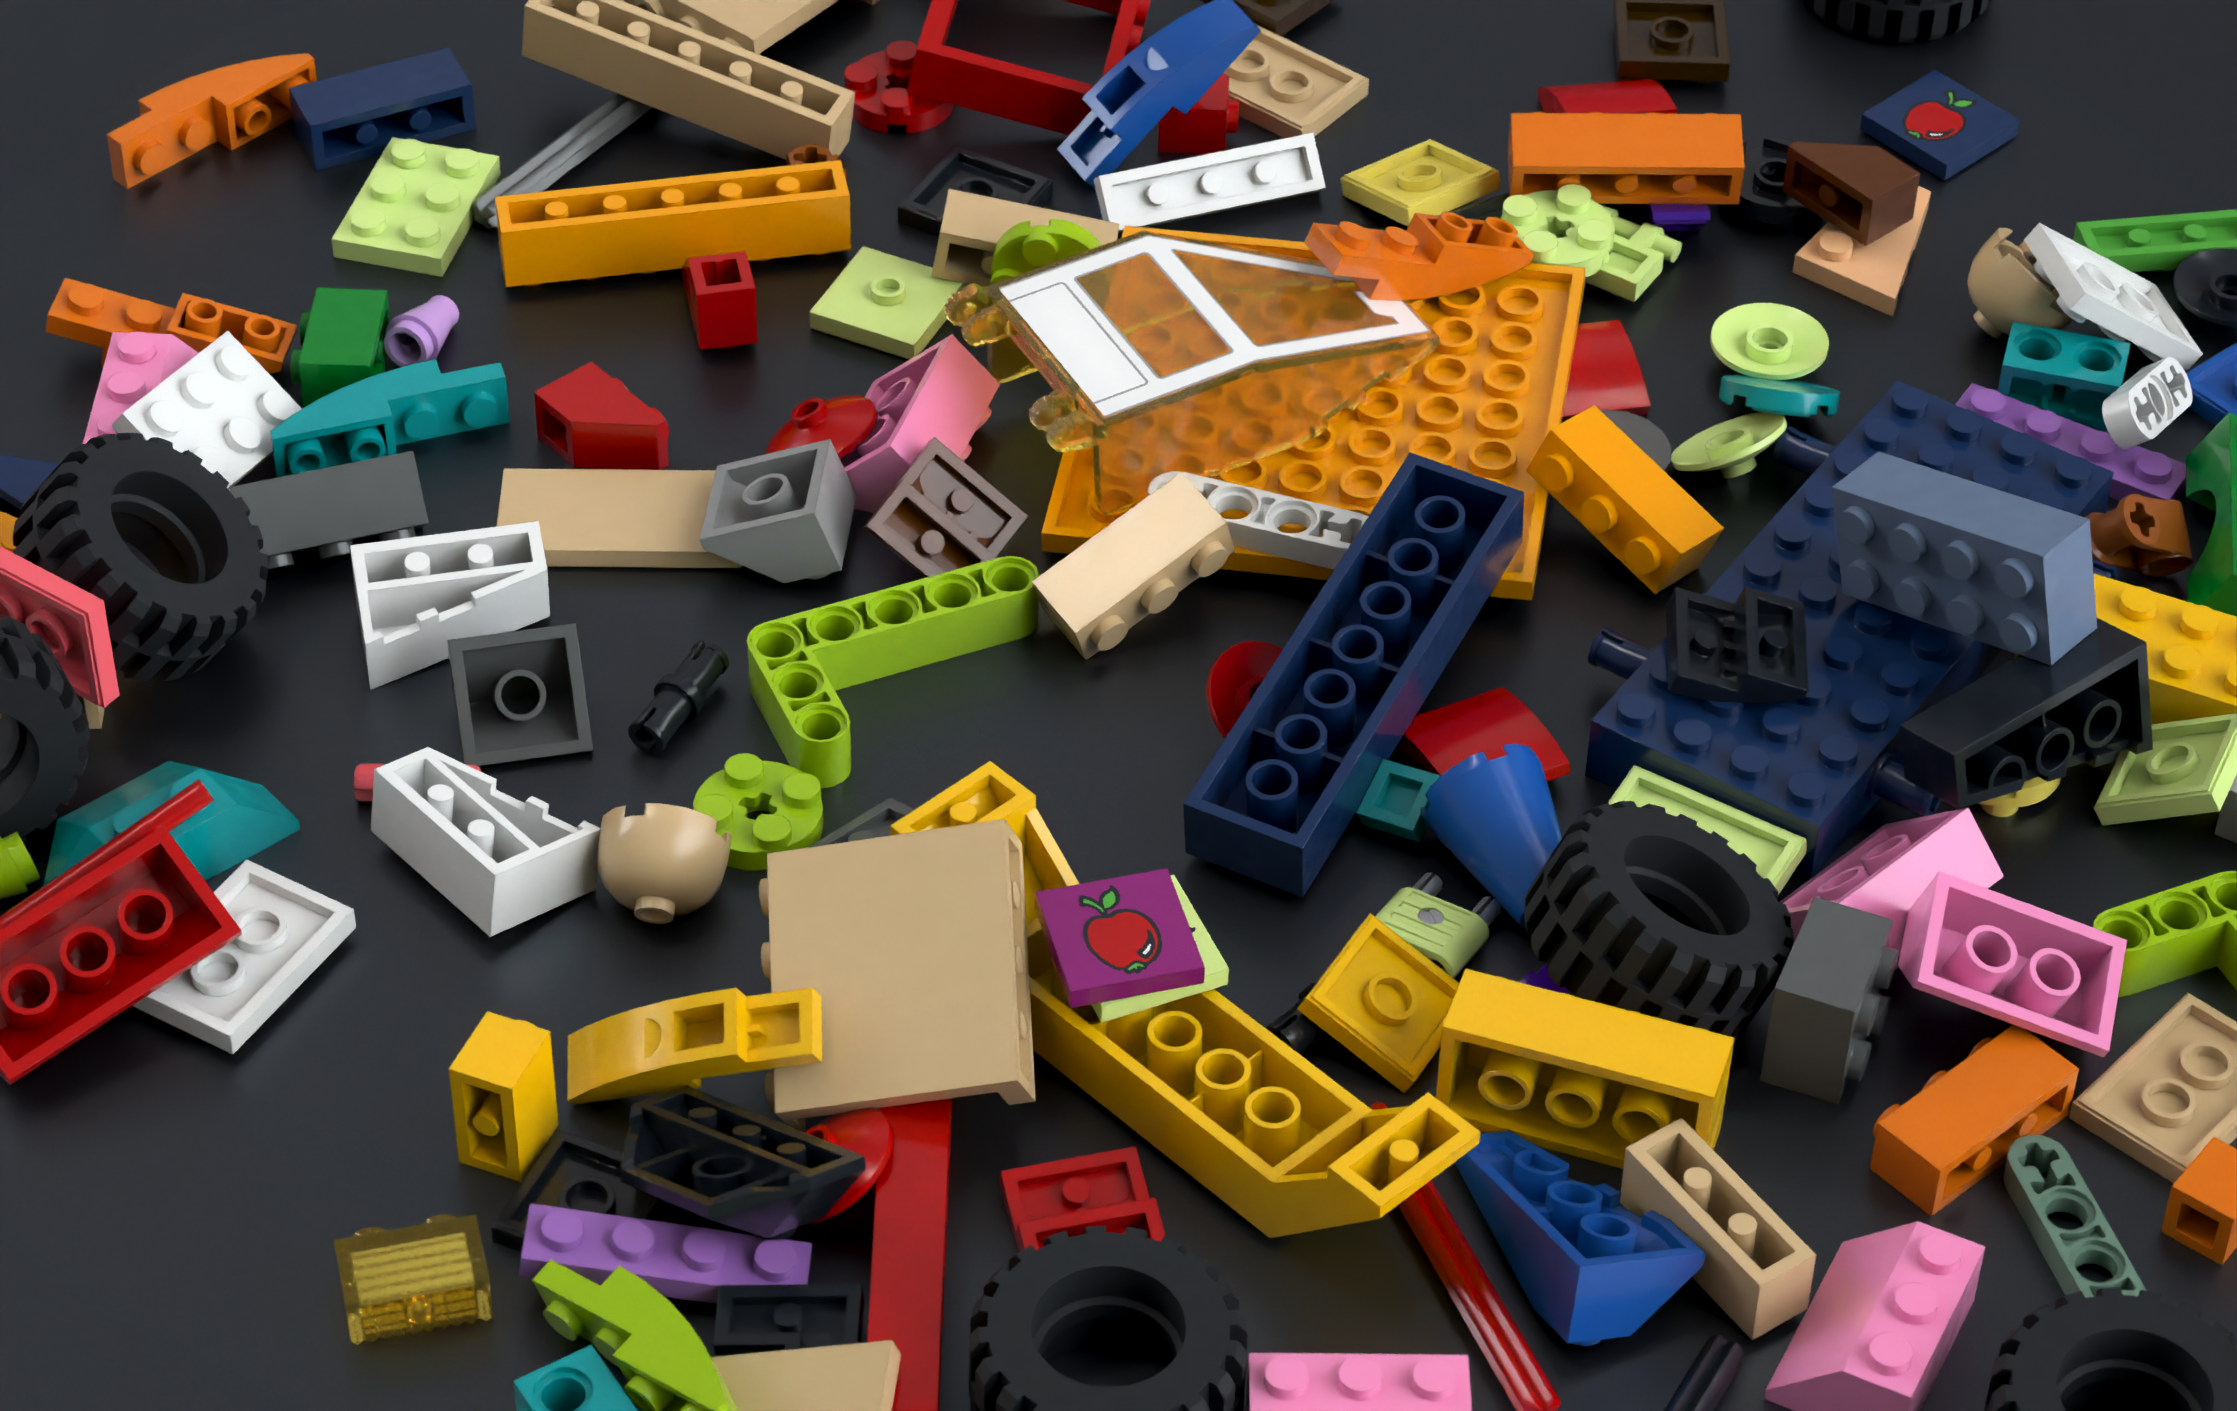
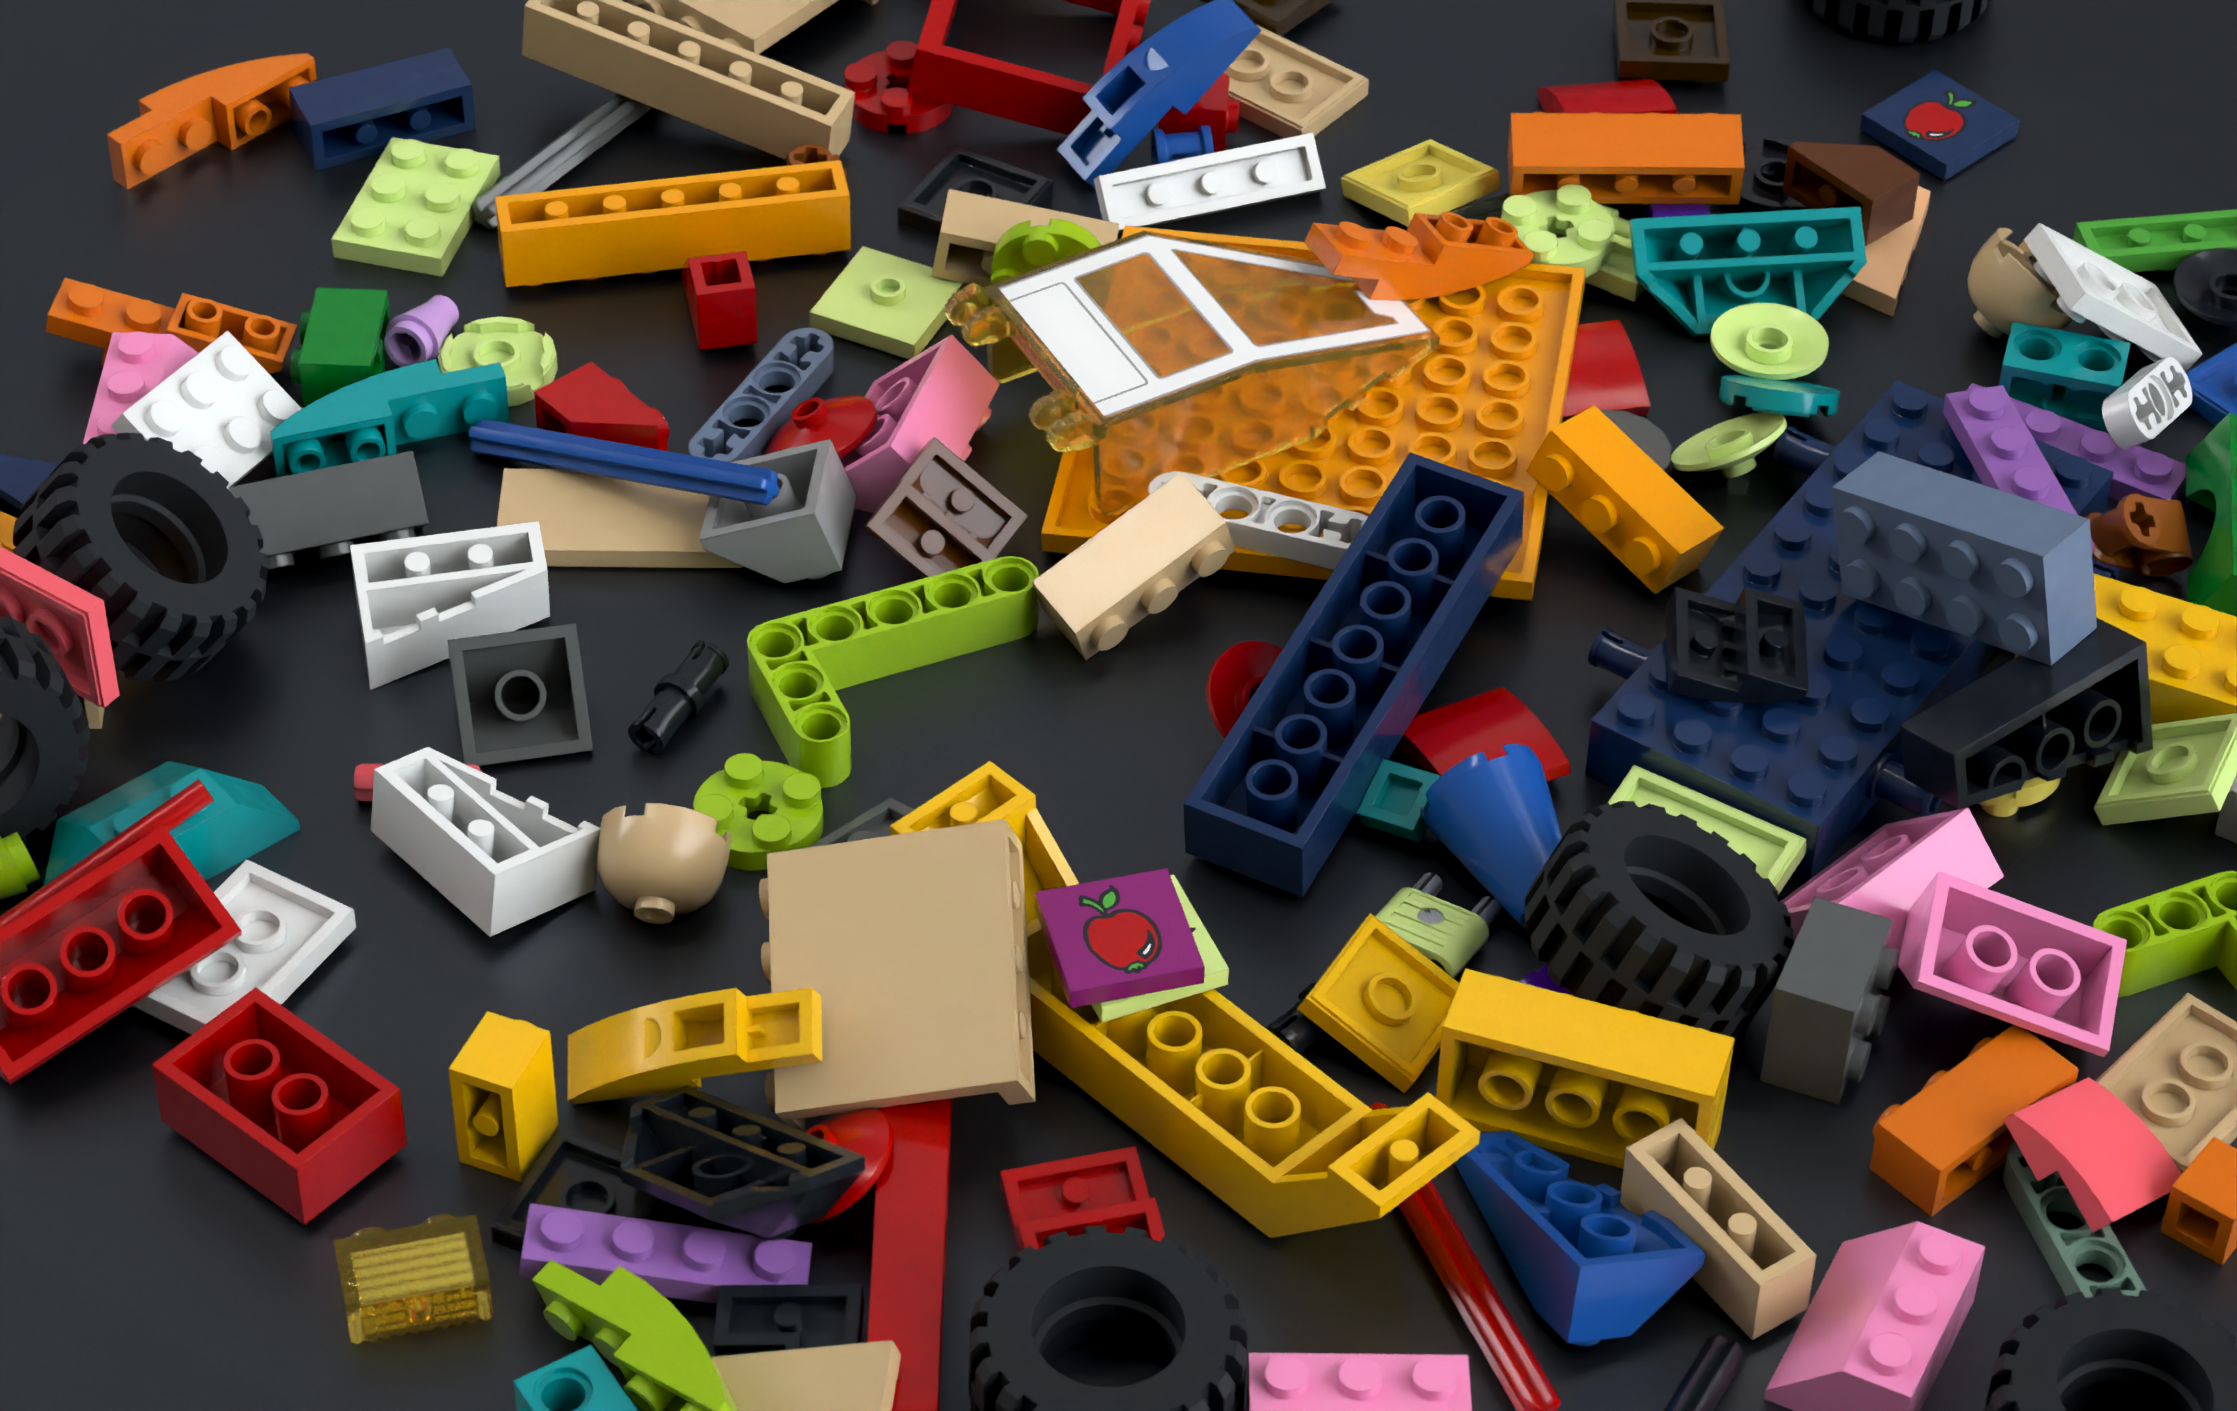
none -> red brick [152,987,407,1225]
none -> yellowish green tile [437,316,558,407]
none -> blue axle [468,419,780,506]
none -> sand blue beam [688,327,834,462]
none -> blue bush [1150,125,1214,165]
none -> teal wedge [1629,207,1867,338]
none -> medium lavender plate [1943,385,2094,553]
none -> coral slope [2003,1077,2182,1233]

